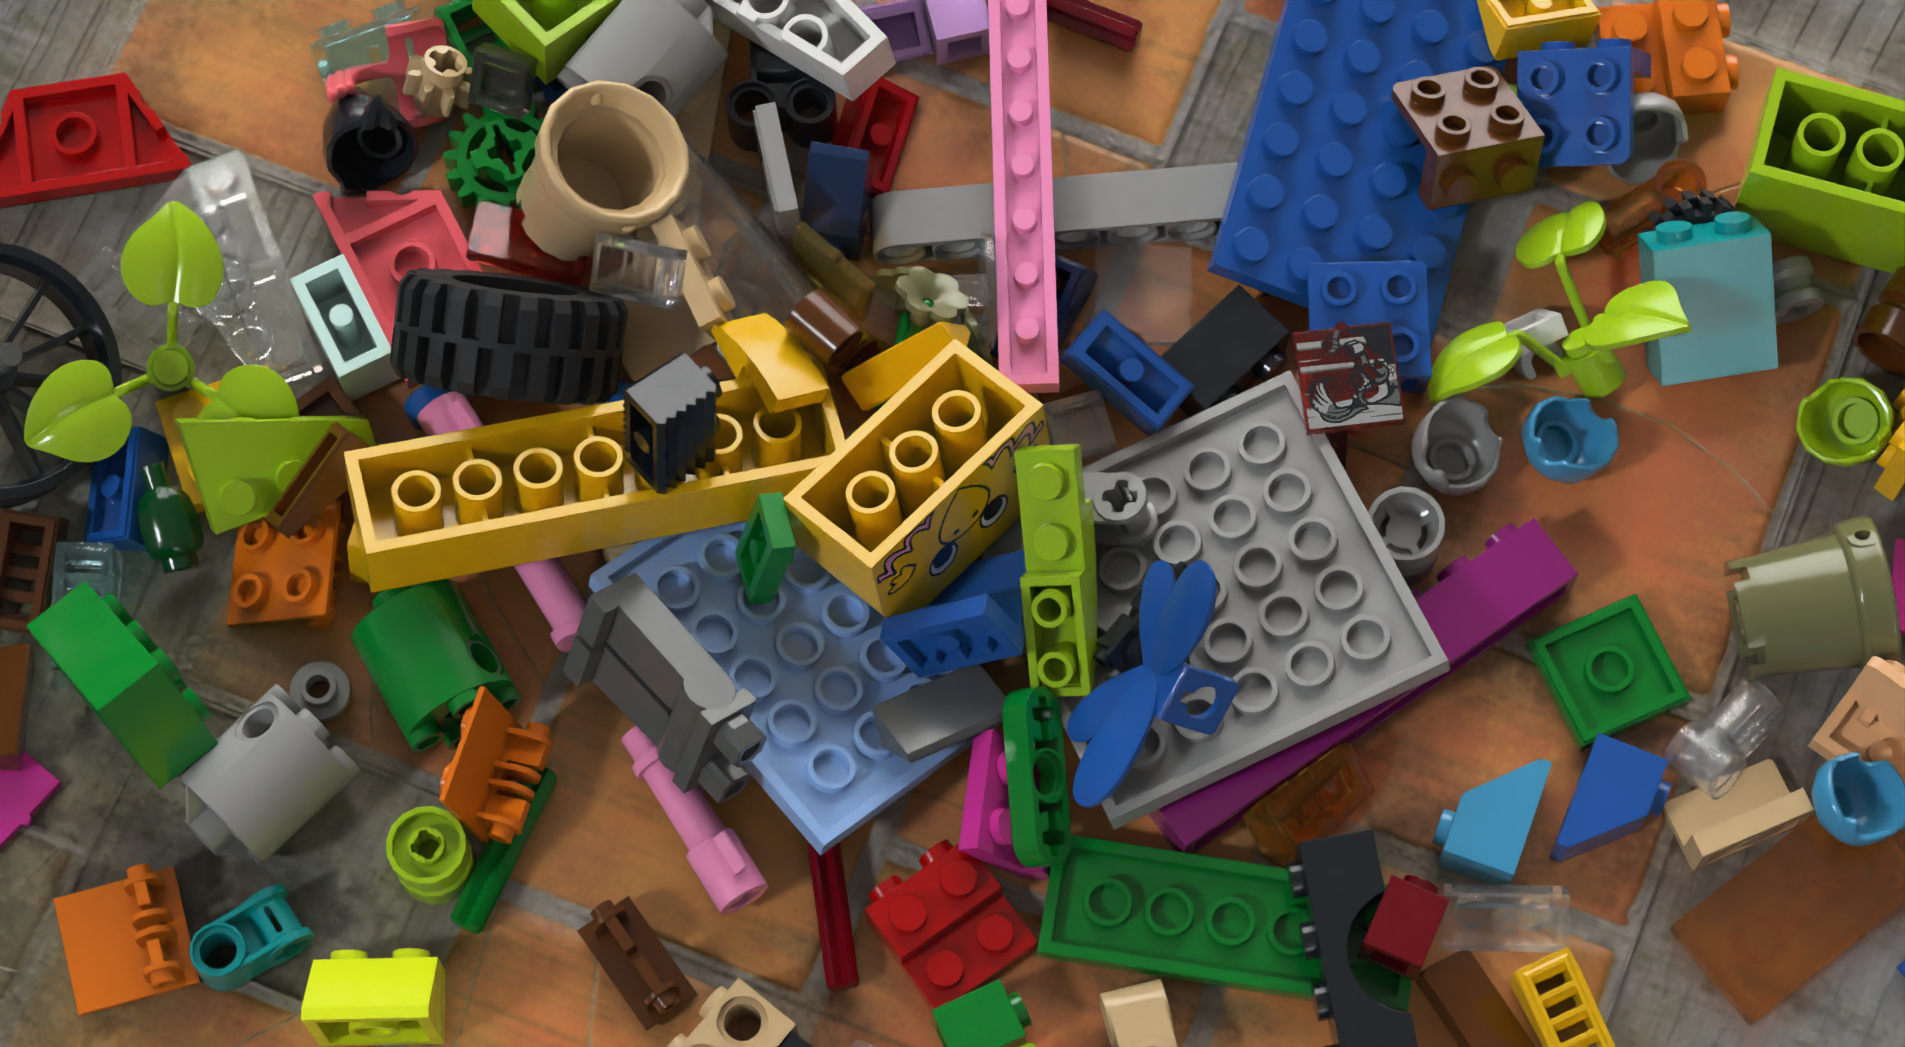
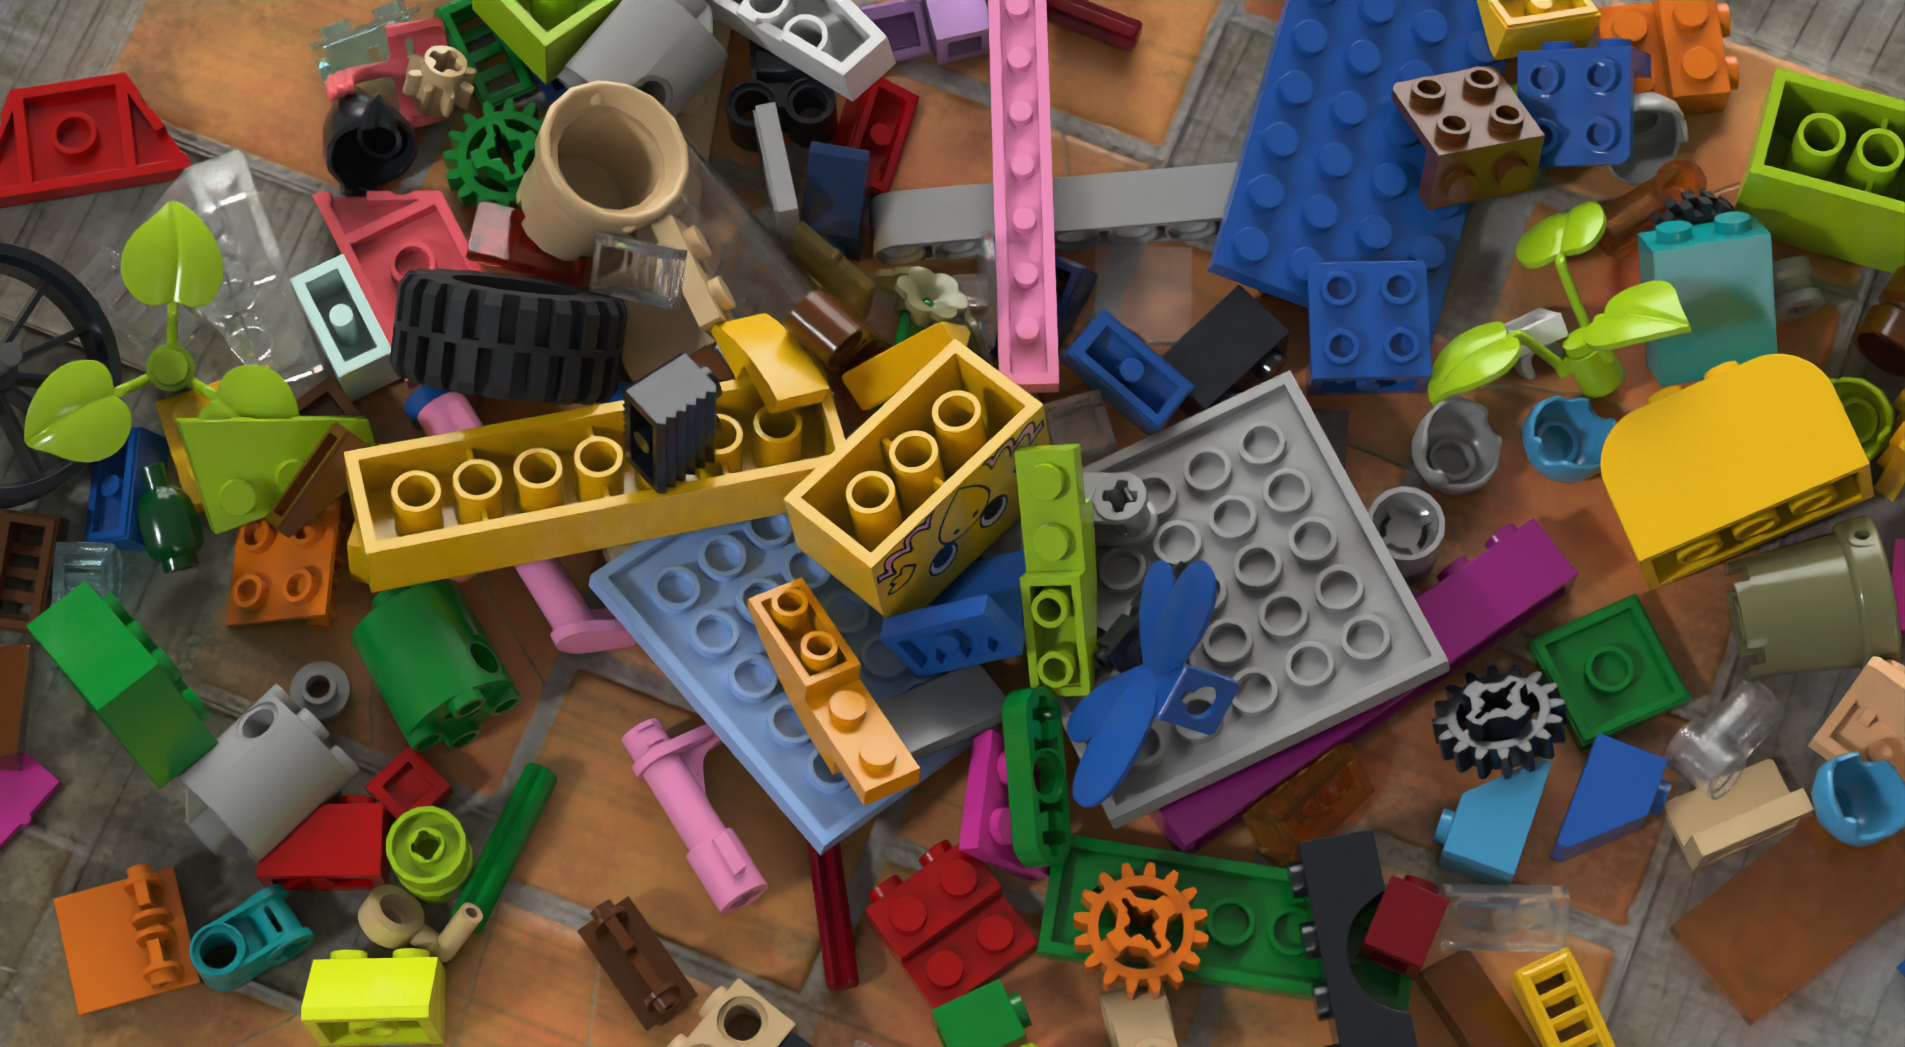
orange hinge [439,686,553,845] -> none
clear smoke plate [468,42,538,119] -> none
dark grey hips [562,572,767,804] -> none
green plate [735,492,796,606] -> none
piece [1291,322,1406,436] -> none
none -> red slope [256,795,392,891]
none -> tan plate [358,885,483,962]
none -> red plate [364,745,454,821]
none -> light orange slope [748,577,920,806]
none -> orange gear [1073,862,1209,1000]
none -> black gear [1432,665,1568,779]
none -> yellow brick [1600,354,1874,591]

